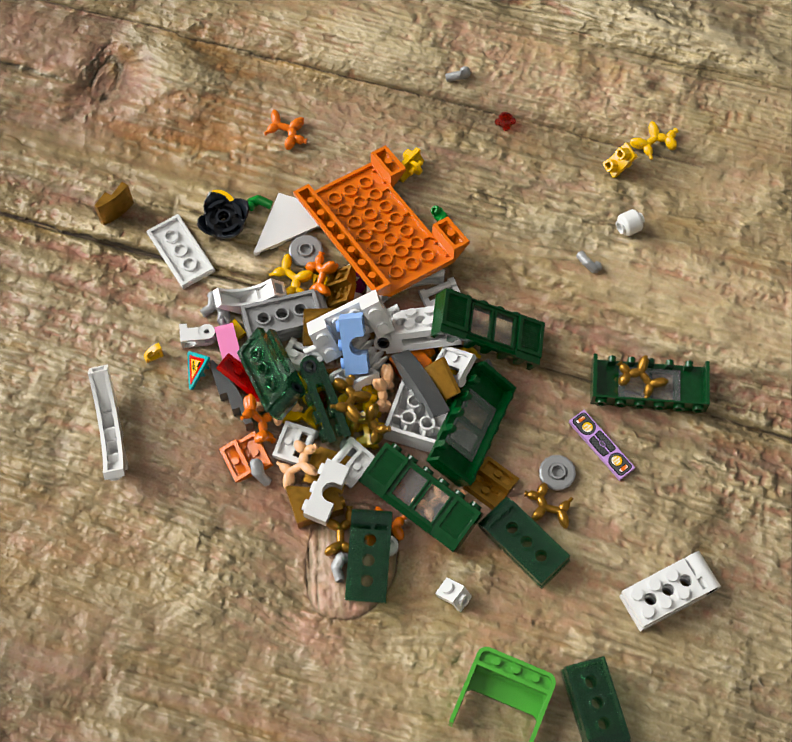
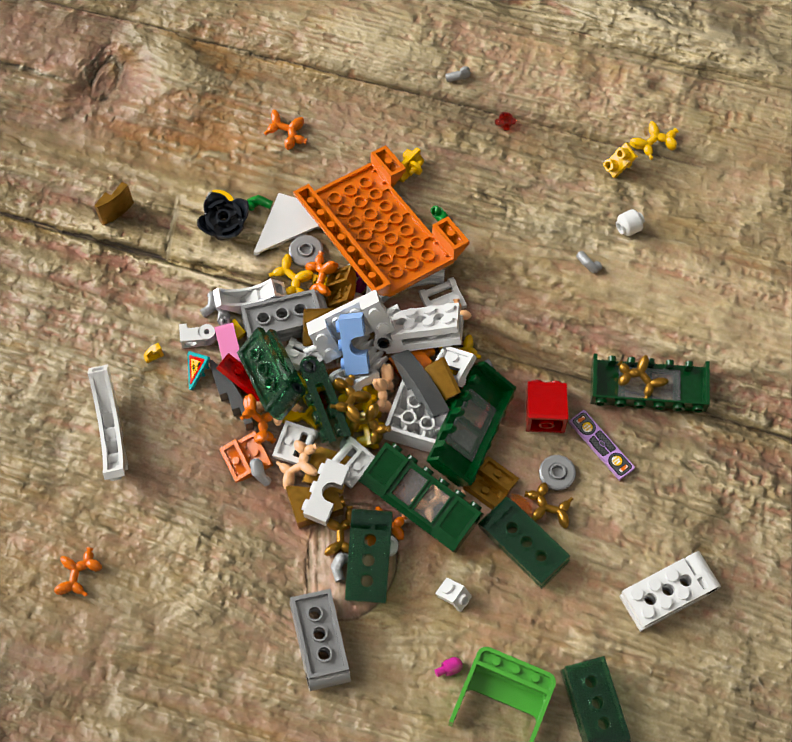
white tile [146,214,215,289] -> none
dark green window [431,288,545,370] -> none
none -> orange piece [54,547,102,597]
none -> light grey hinge [289,589,351,691]
none -> dark pink cylinder [434,657,463,677]
none -> clear orange tile [511,493,532,514]
none -> red slope [526,380,568,433]

